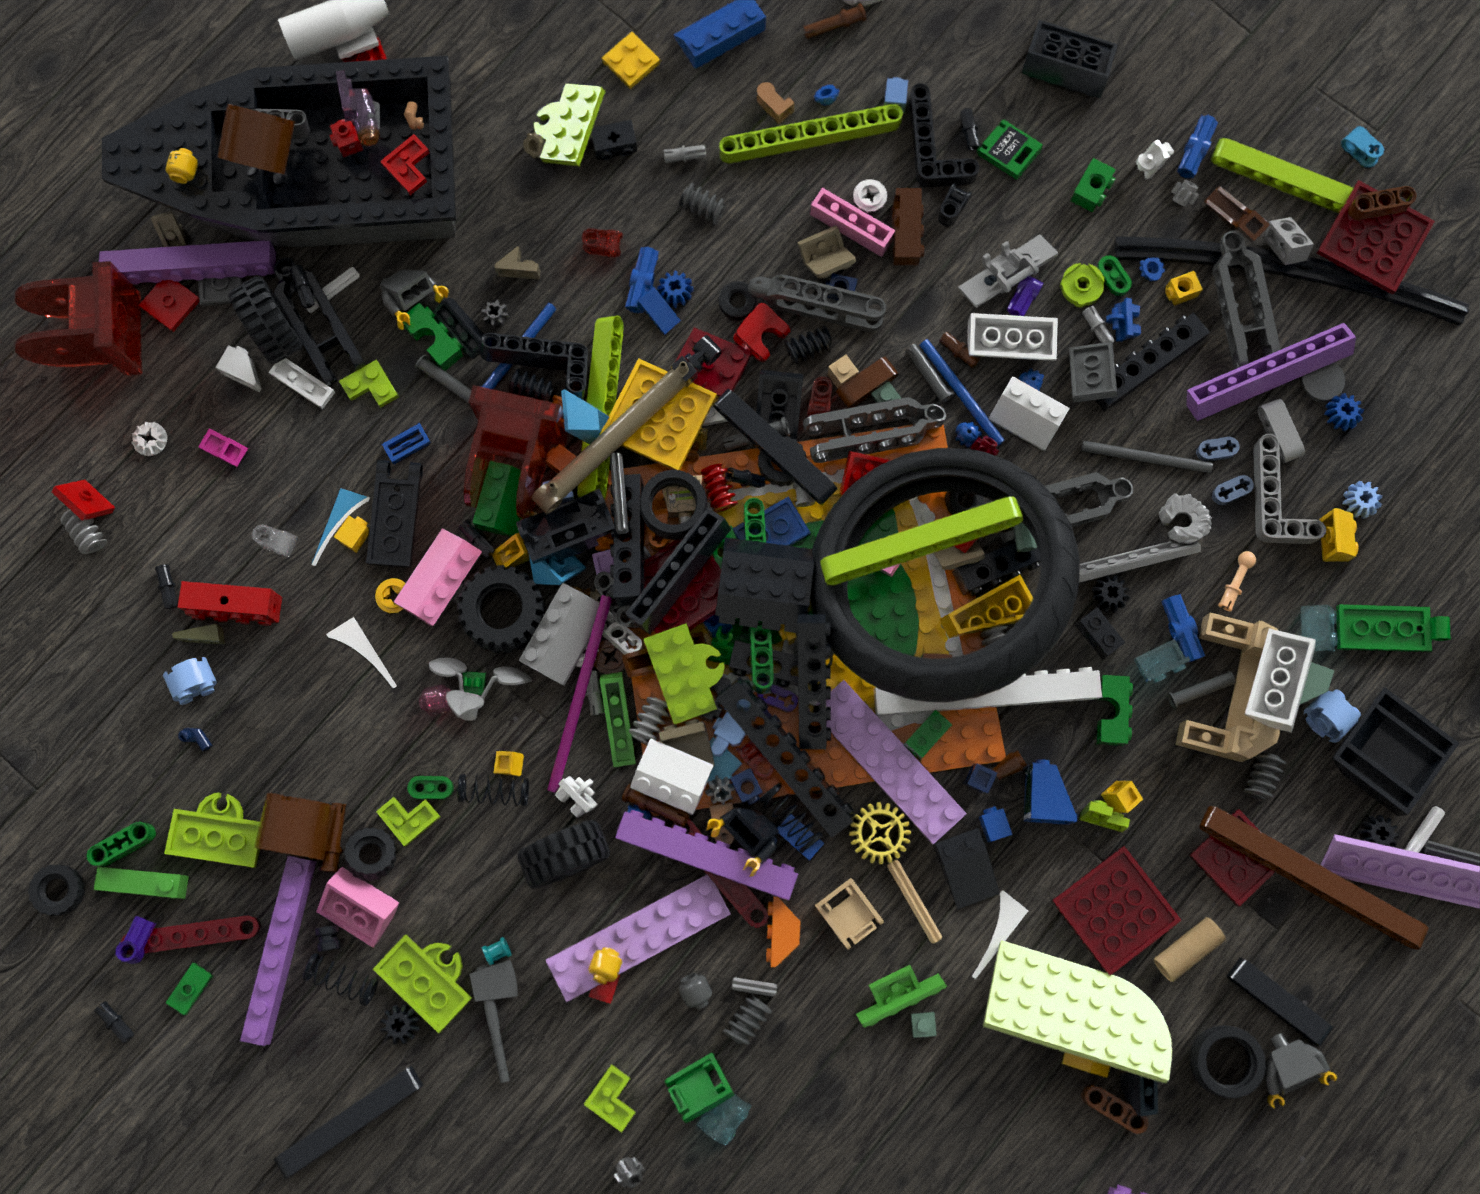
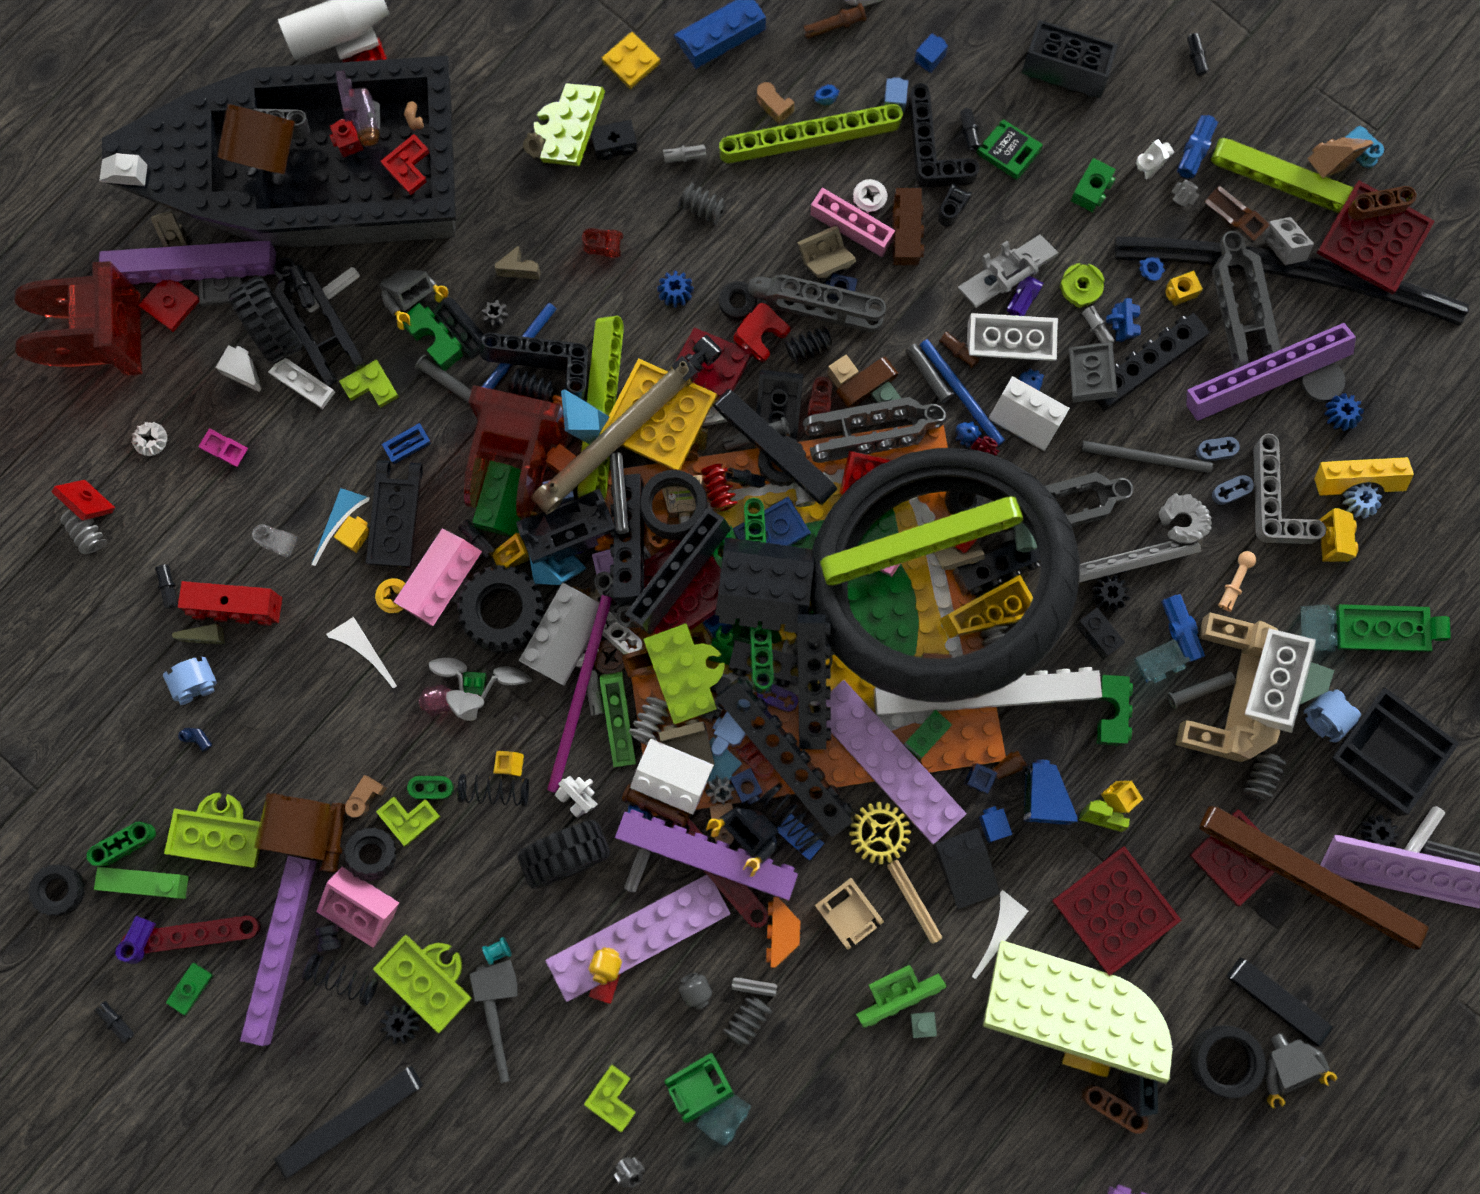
yellow head [165,148,198,184] -> none
blue piece [625,247,659,314] -> none
blue tile [637,287,681,334] -> none
green plate [1097,256,1131,296] -> none
tan piece [1154,917,1226,982] -> none
light grey beam [1258,399,1305,463] -> none
none -> white slope [99,153,147,186]
none -> medium nougat leg [345,775,387,818]
none -> light grey axle [624,848,650,893]
none -> blue brick [914,34,948,73]
none -> black axle [1187,33,1209,76]
none -> medium nougat slope [1308,138,1374,178]
none -> yellow arch [1314,457,1414,496]

